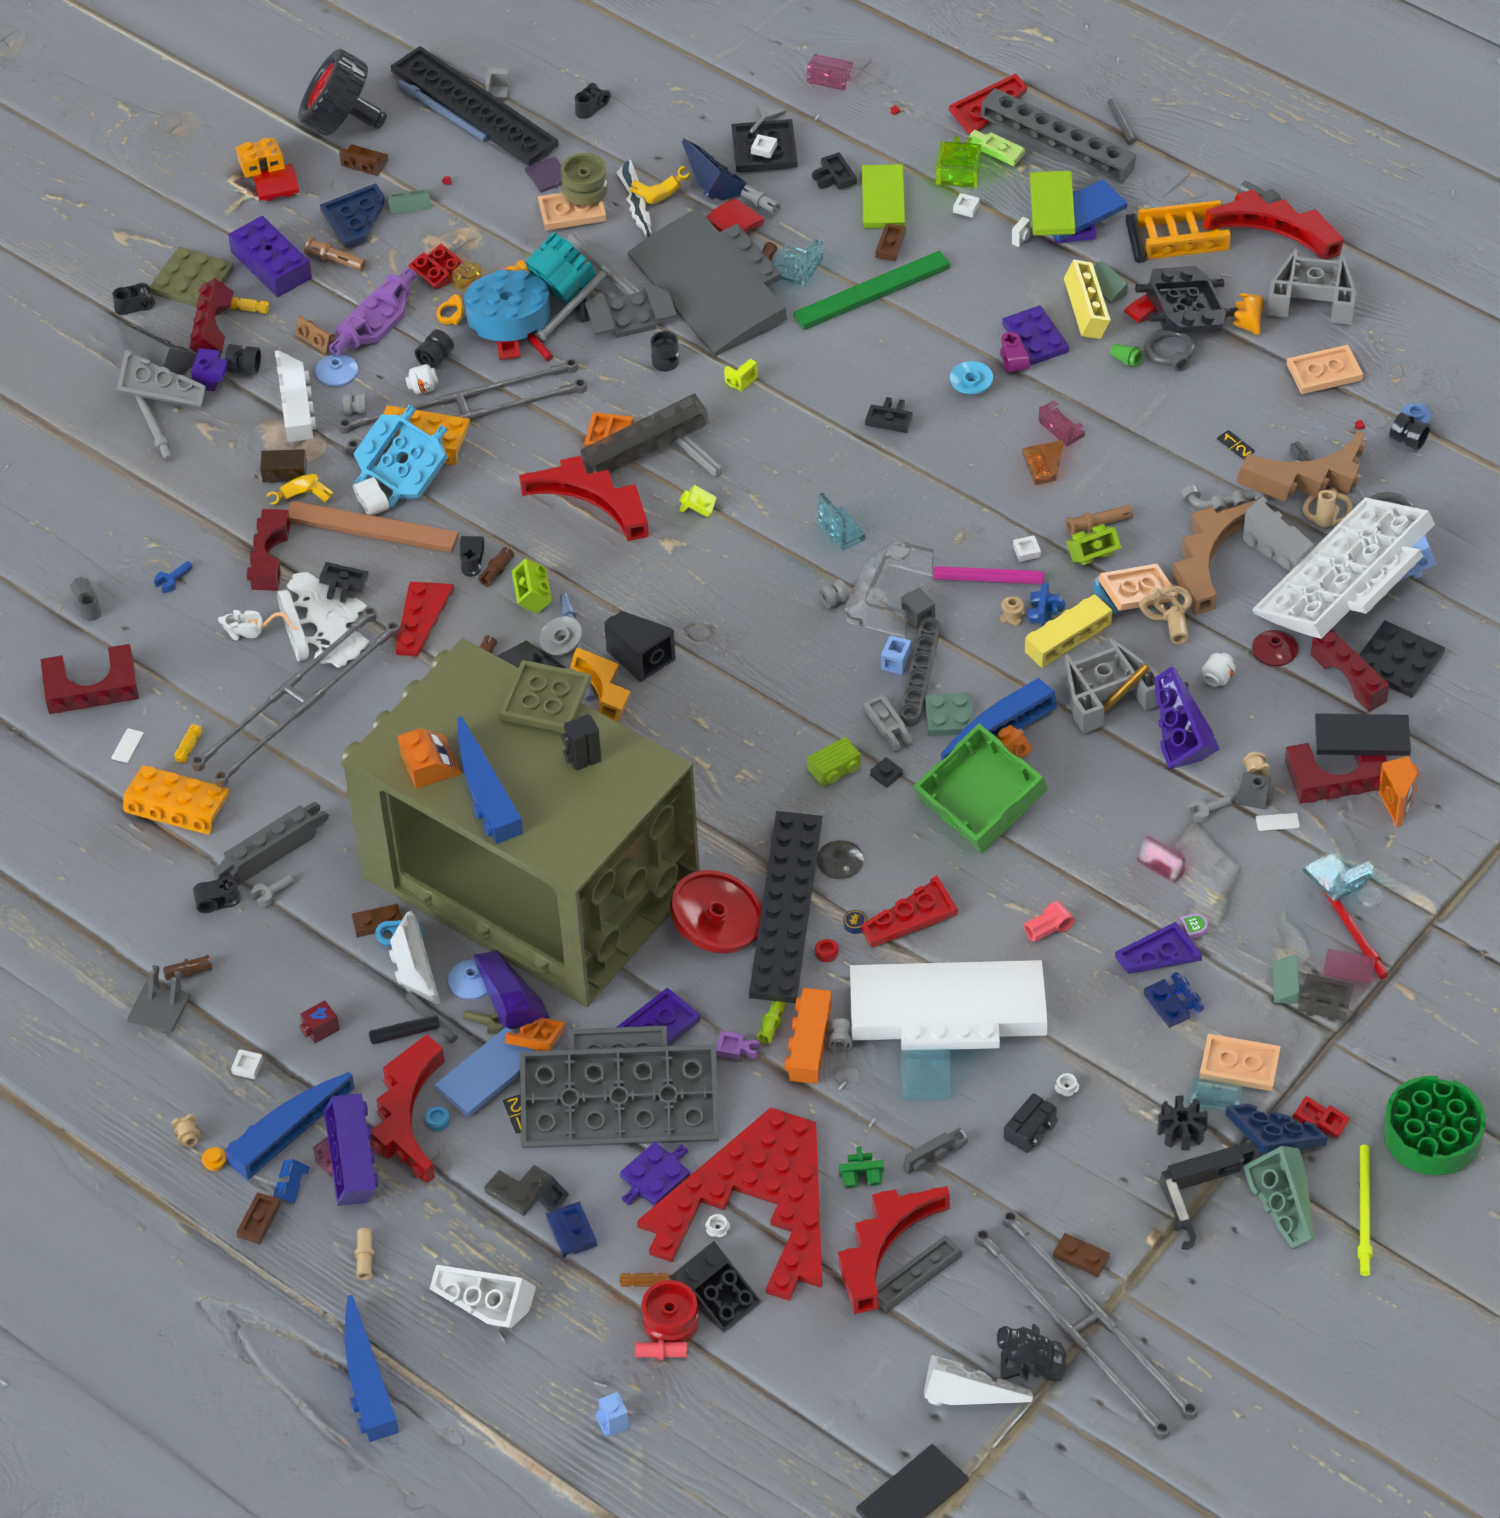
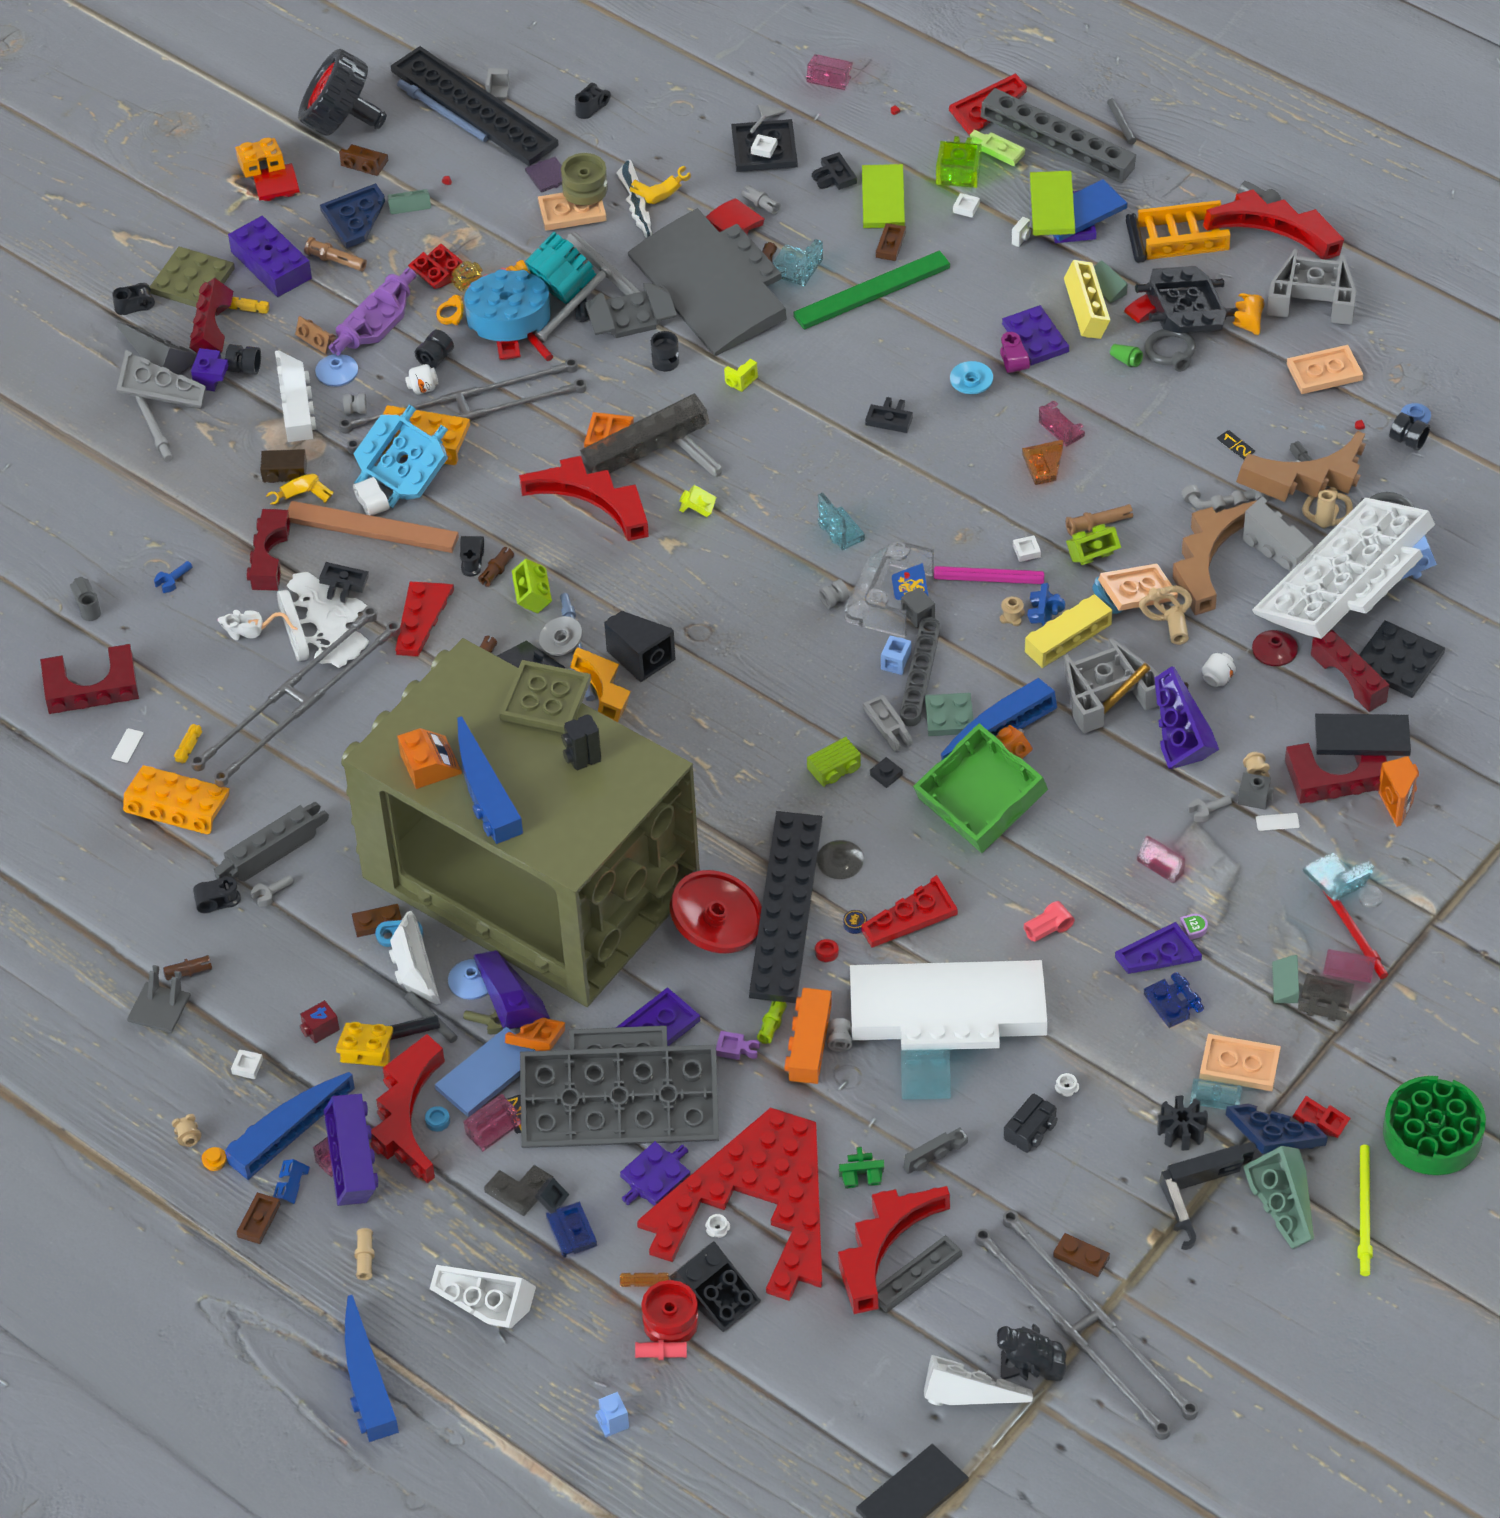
dark blue wedge [682,138,748,201] -> none
none -> yellow bracket [336,1022,393,1066]
none -> clear pink hinge [463,1094,521,1152]
none -> blue sticker [892,563,929,600]

